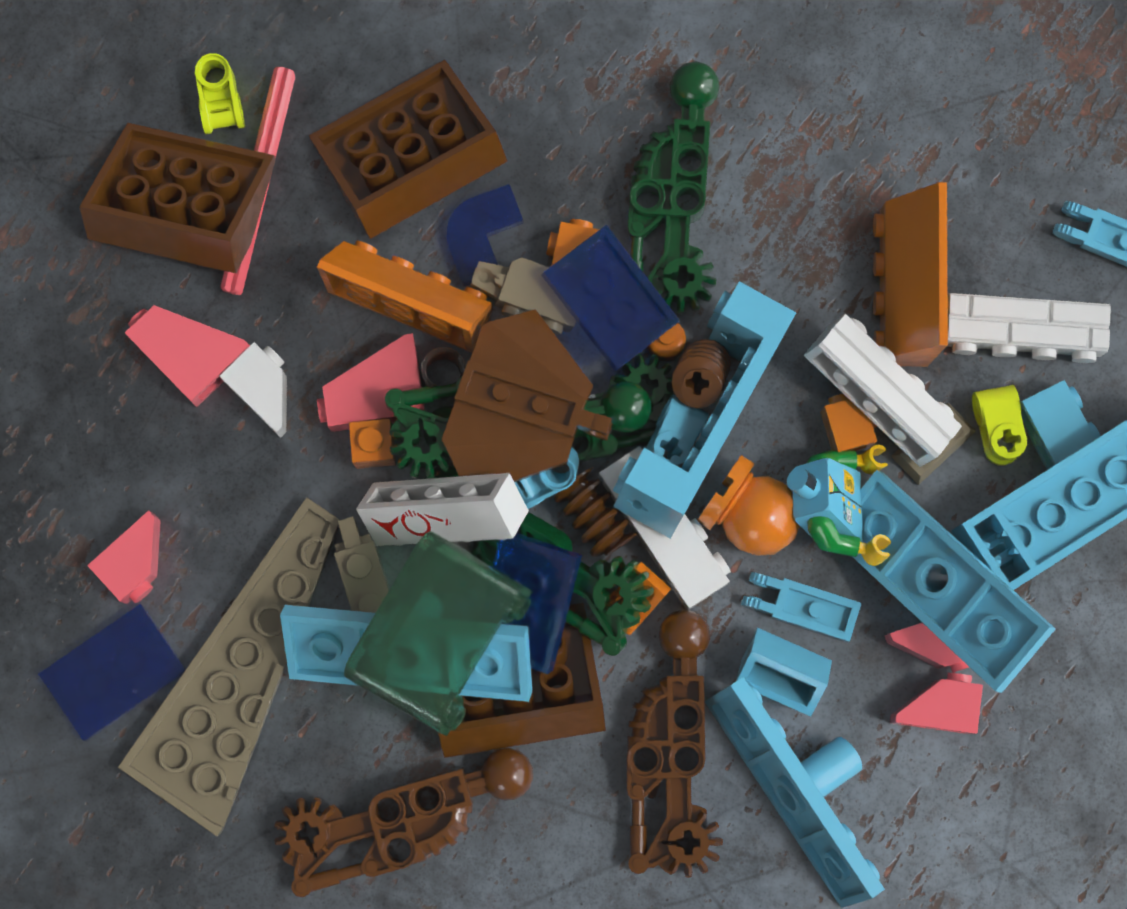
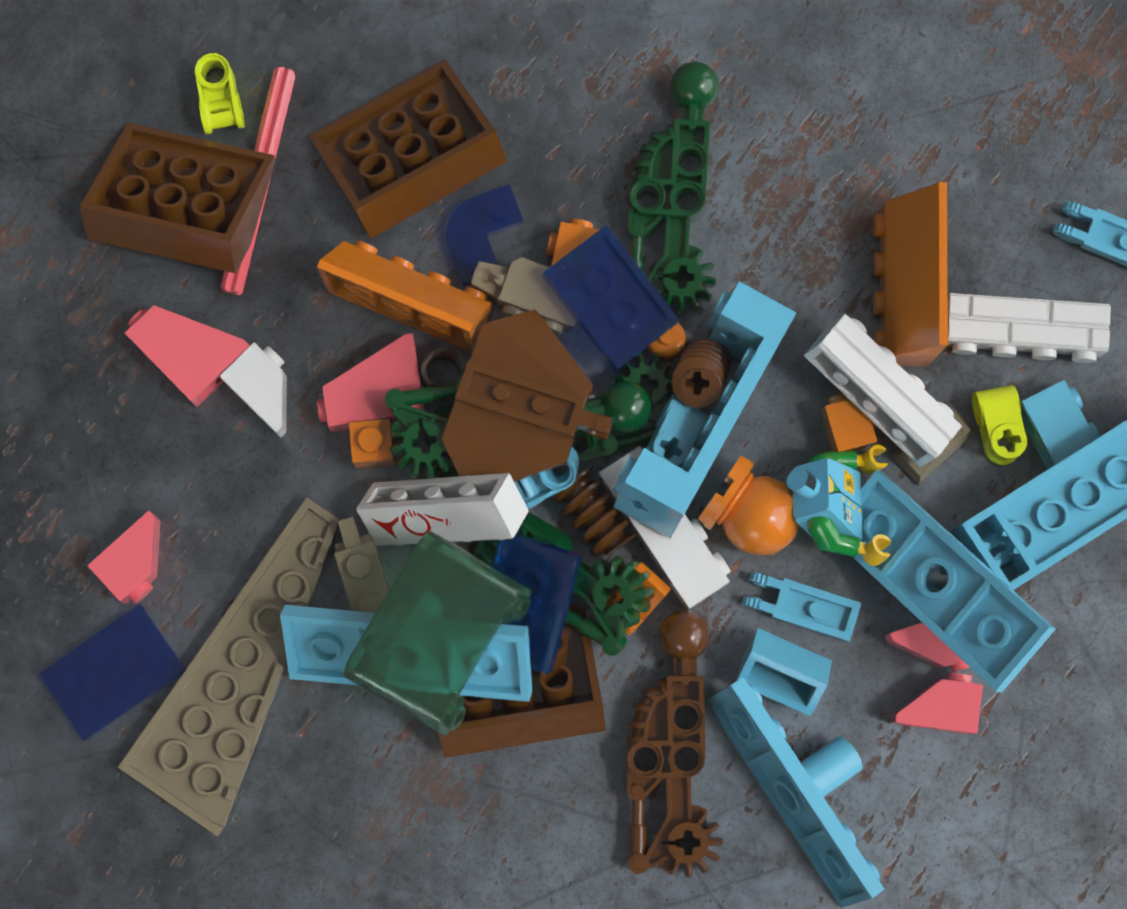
reddish brown arm [274,748,533,897] -> none

